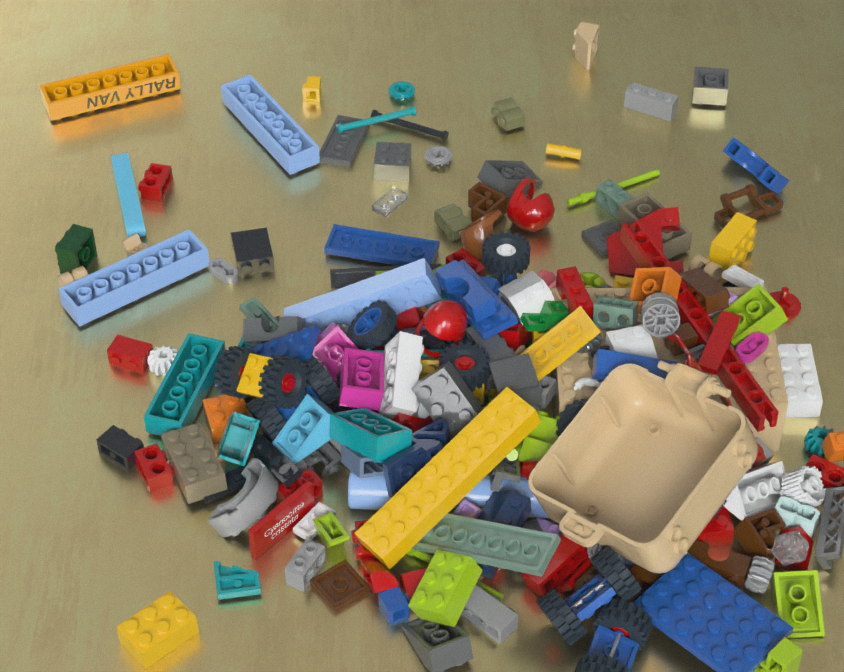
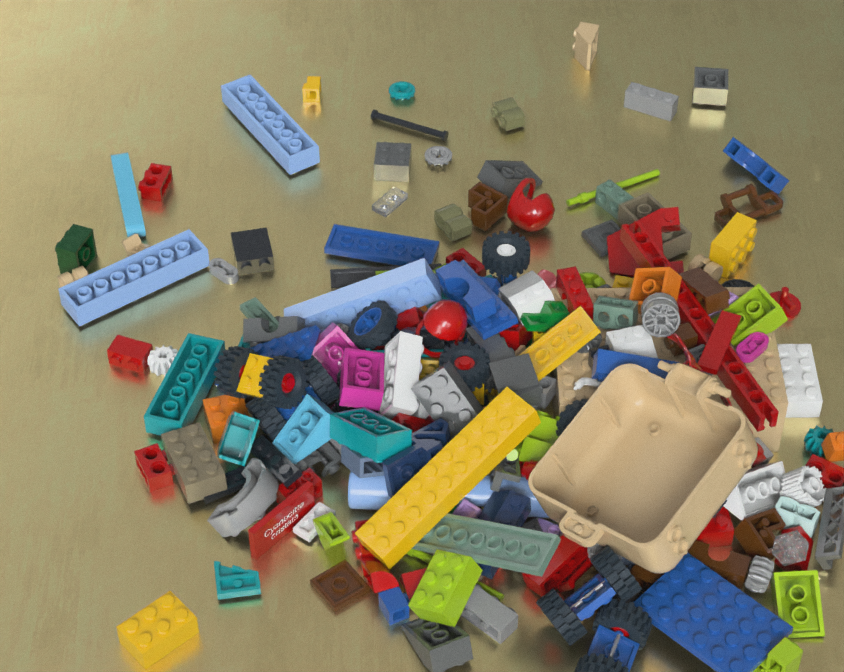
light orange brick [40,54,181,121] -> none
black brick [96,425,144,471] -> none
light grey brick [284,538,326,592] -> none
dark grey tile [319,115,370,168] -> none
teal bar [336,106,416,134] -> none
dark orange piece [460,209,502,262] -> none
yellow pin [546,143,582,160] -> none
white plate [722,265,765,287] -> none

